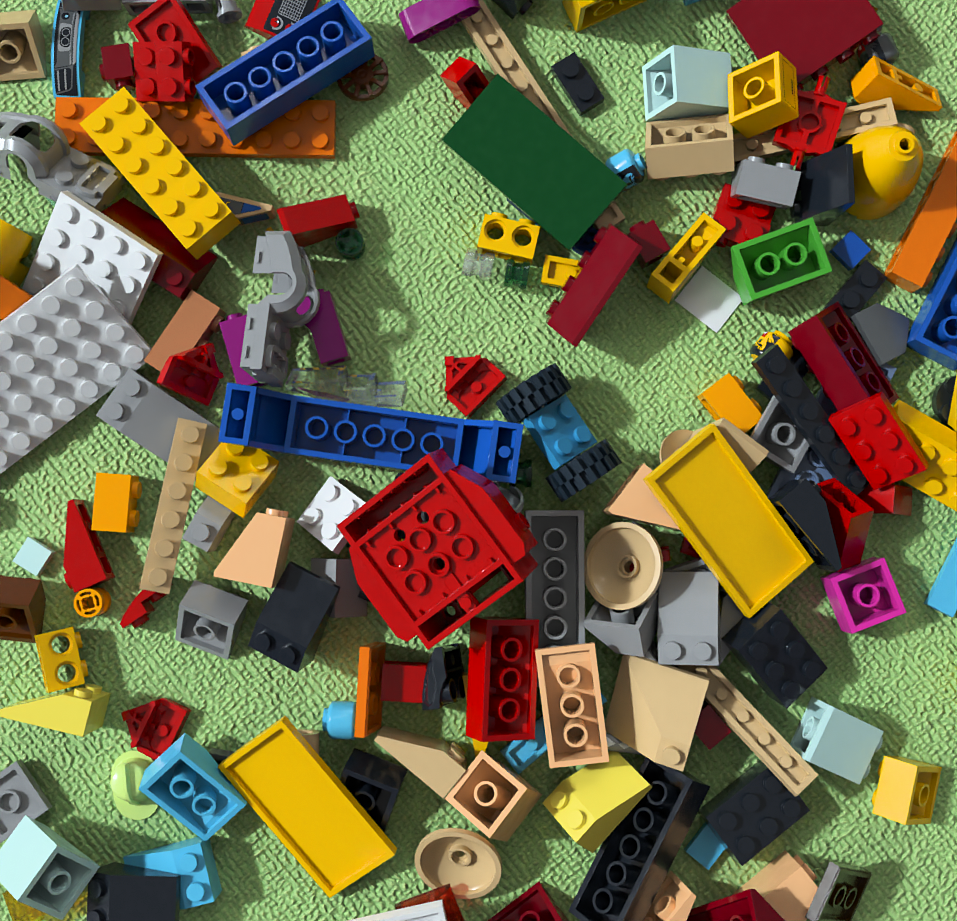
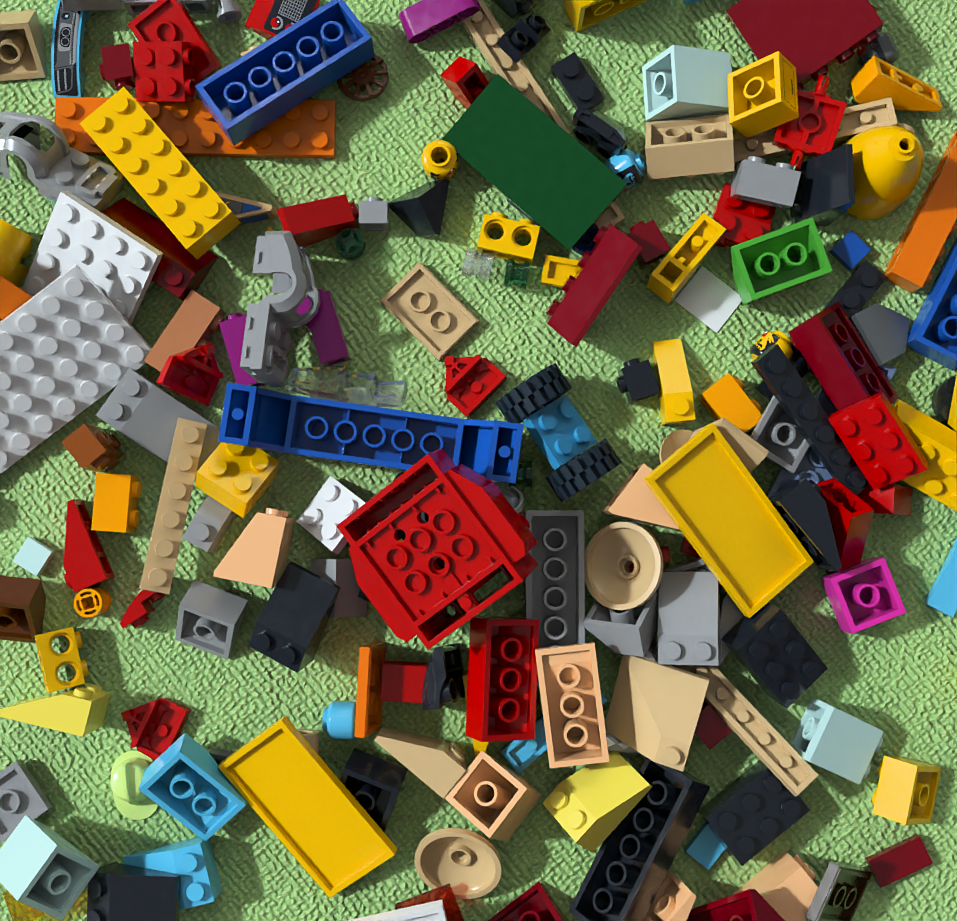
none -> dark orange brick [61,423,124,472]
none -> light grey plate [359,197,390,231]
none -> tan tile [380,262,479,361]
none -> black slope [388,179,449,238]
none -> yellow head [422,140,459,181]
none -> black slope [496,9,551,64]
none -> black slope [572,108,627,159]
none -> black brick [616,358,660,404]
none -> yellow slope [652,339,696,426]
none -> dark red tile [865,834,933,888]

